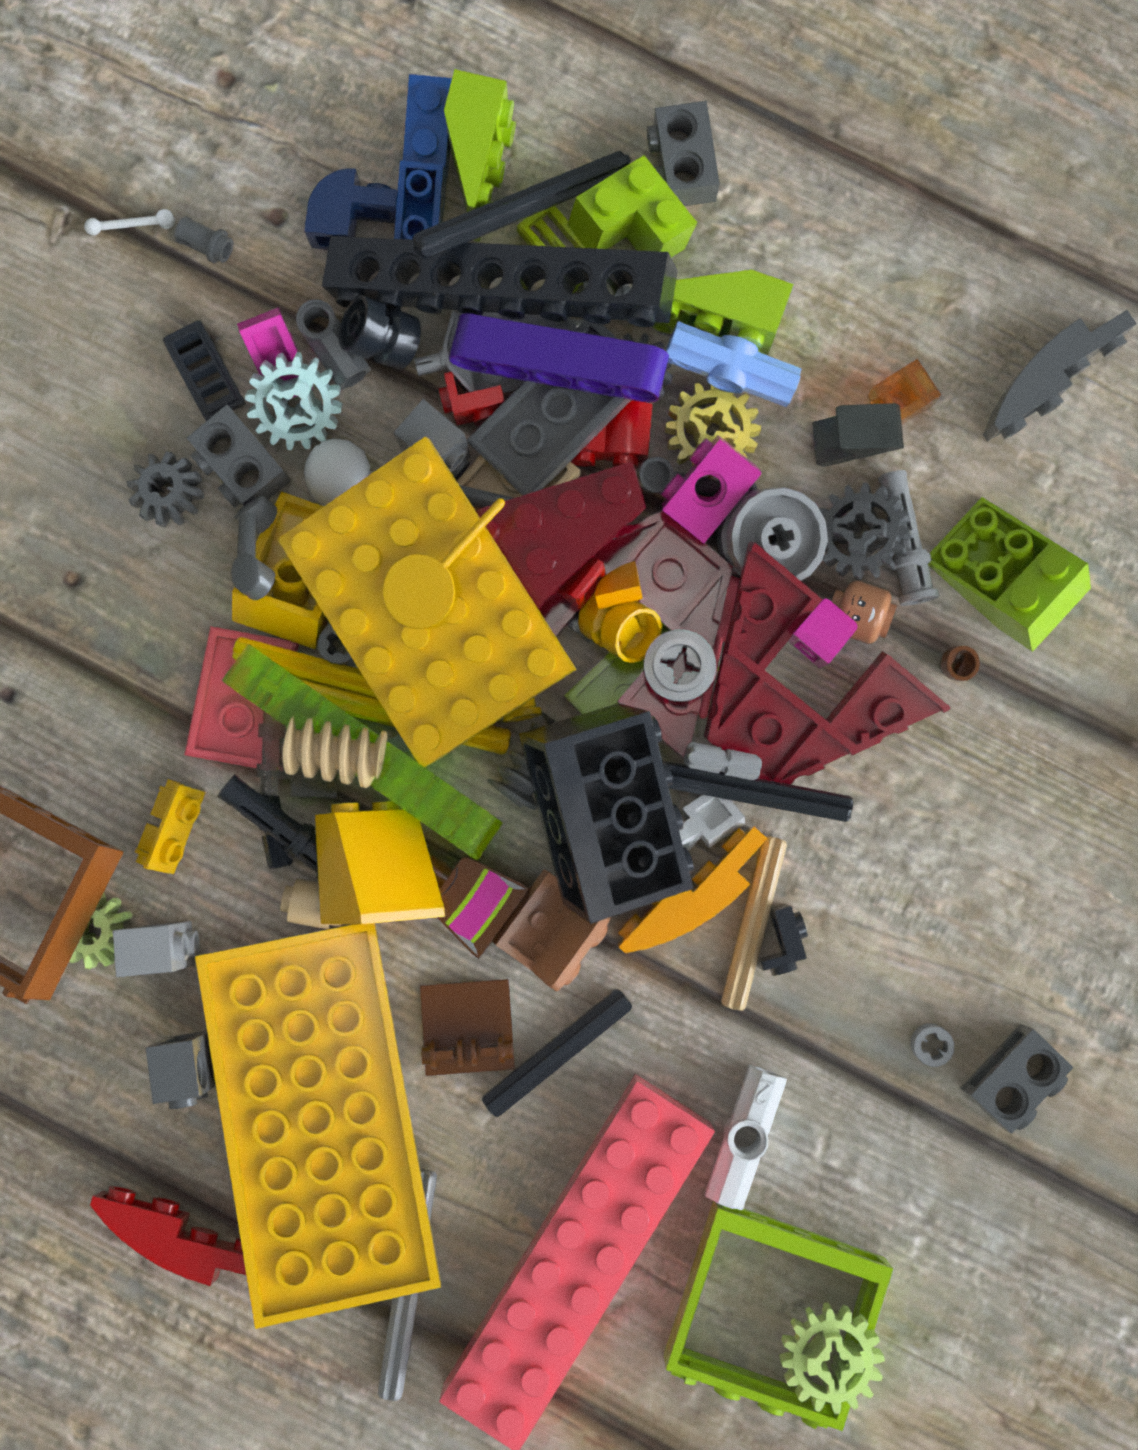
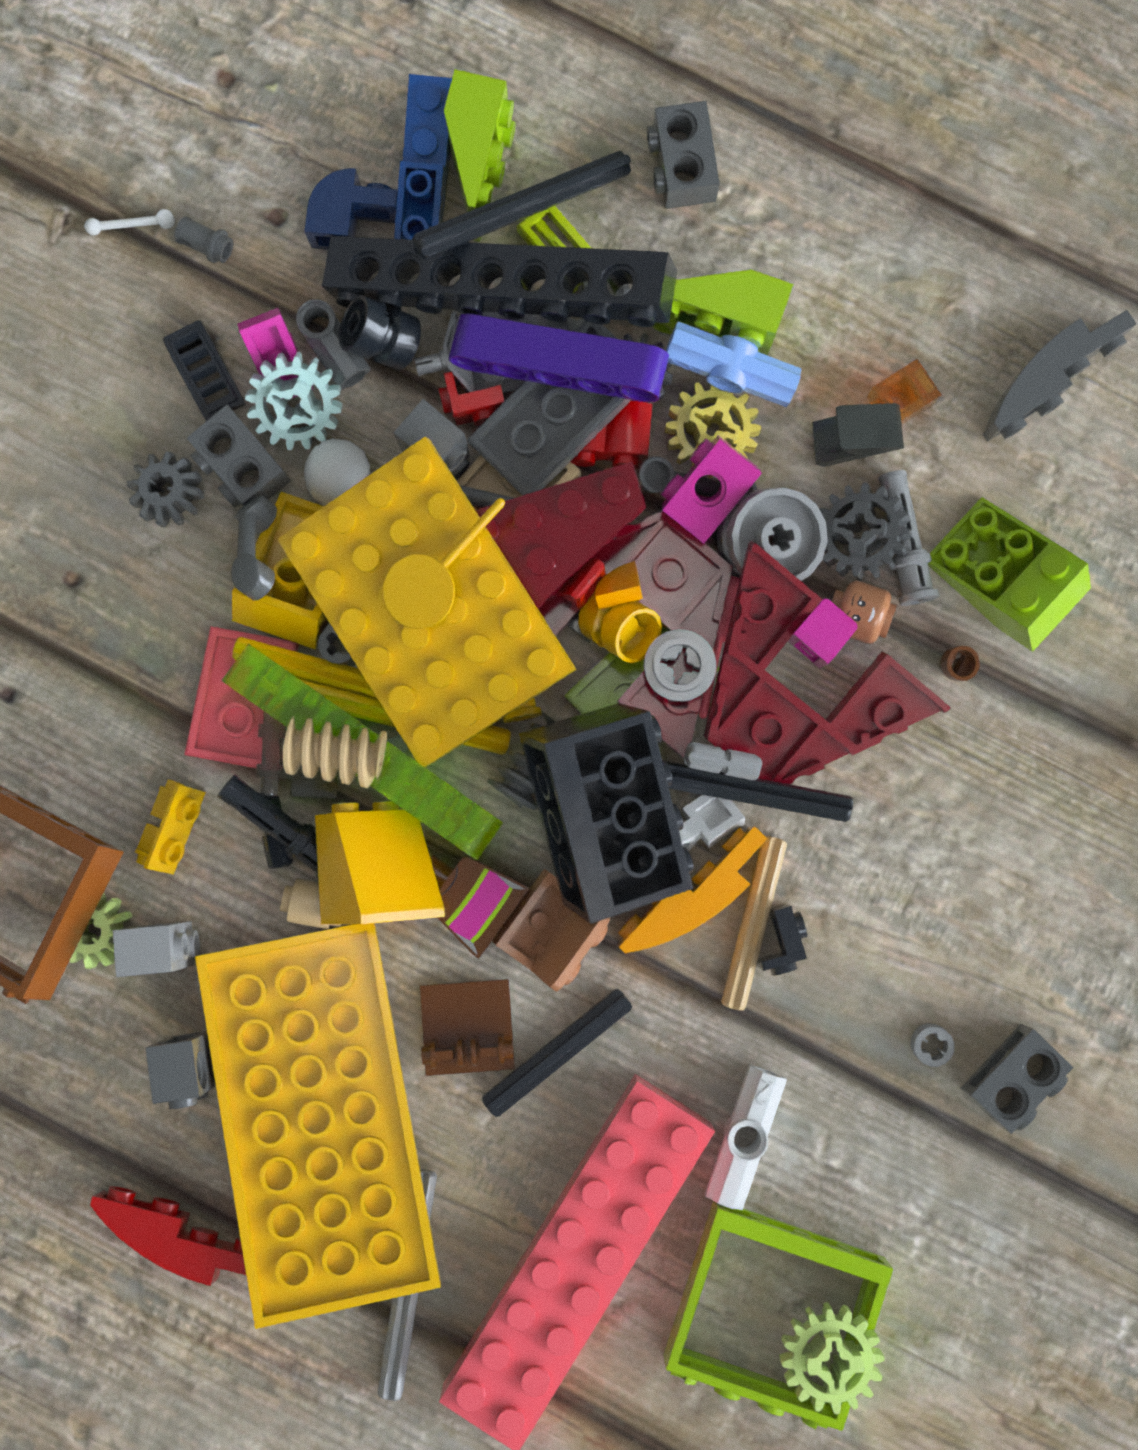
lime brick [567,155,697,258] -> none

